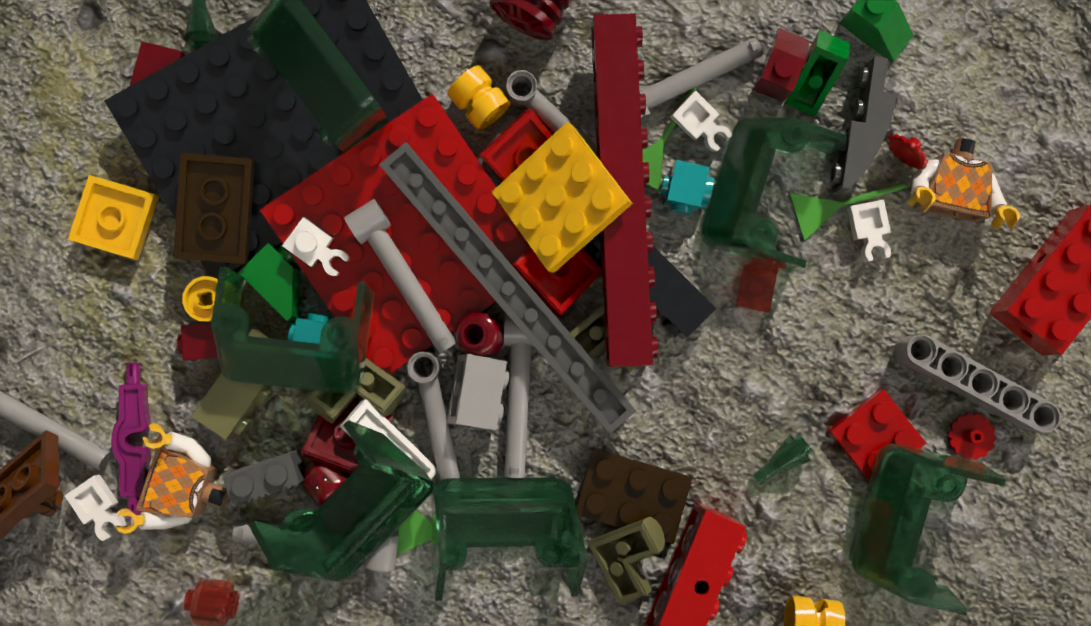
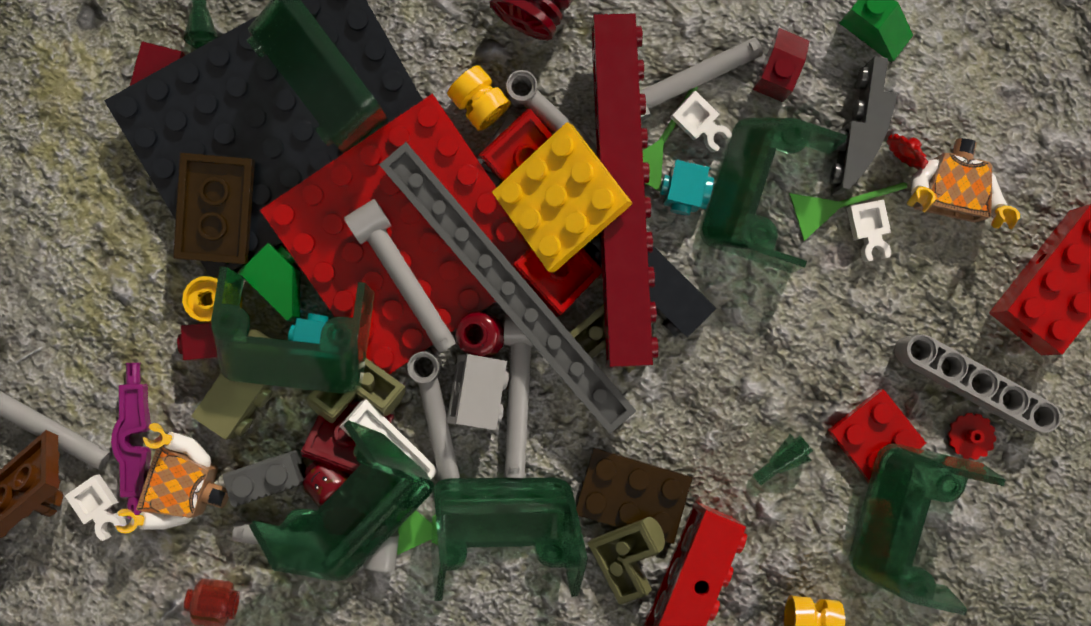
yellow plate [67,175,159,260] -> none
white plate [282,217,350,276] -> none
clear red bracket [735,257,786,313] -> none
green slope [785,30,850,117] -> none

